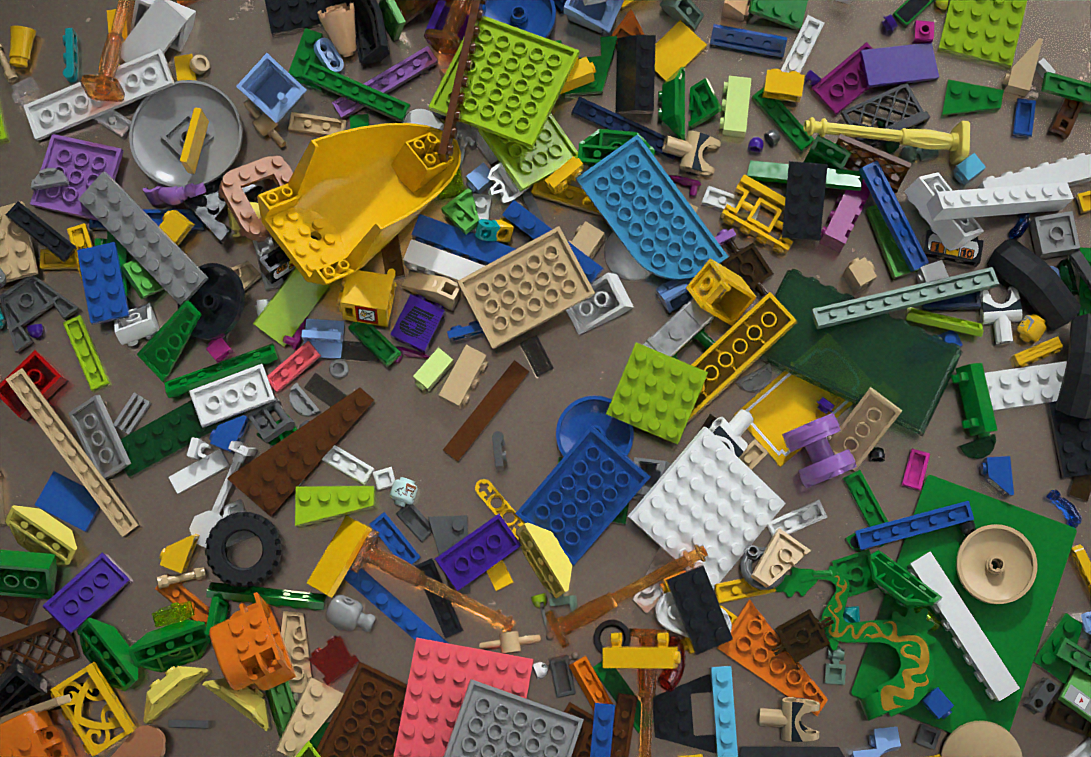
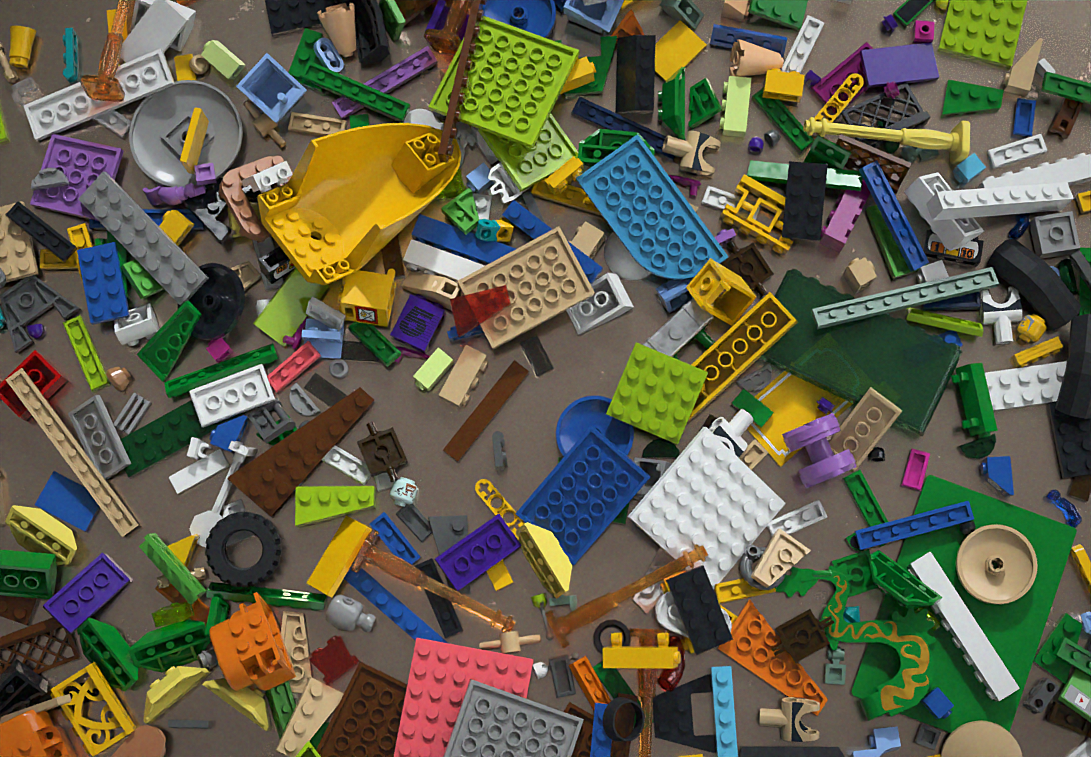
none -> medium nougat cone [106,366,131,391]
none -> bright green fence [139,533,207,605]
none -> medium lavender plate [194,163,216,186]
none -> light grey cone [197,649,218,670]
none -> yellowish green brick [201,40,246,80]
none -> white plate [241,161,293,193]
none -> white plate [306,297,346,332]
none -> dark brown plate [357,422,408,482]
none -> clear red wing [450,285,511,338]
none -> black tyre [603,697,645,742]
none -> dark green tile [642,439,680,459]
none -> light nougat cone [730,39,783,77]
none -> green tile [731,388,774,428]
none -> yellow beam [814,73,864,134]
none -> magenta plate [884,81,900,99]
none -> white tile [987,134,1048,169]

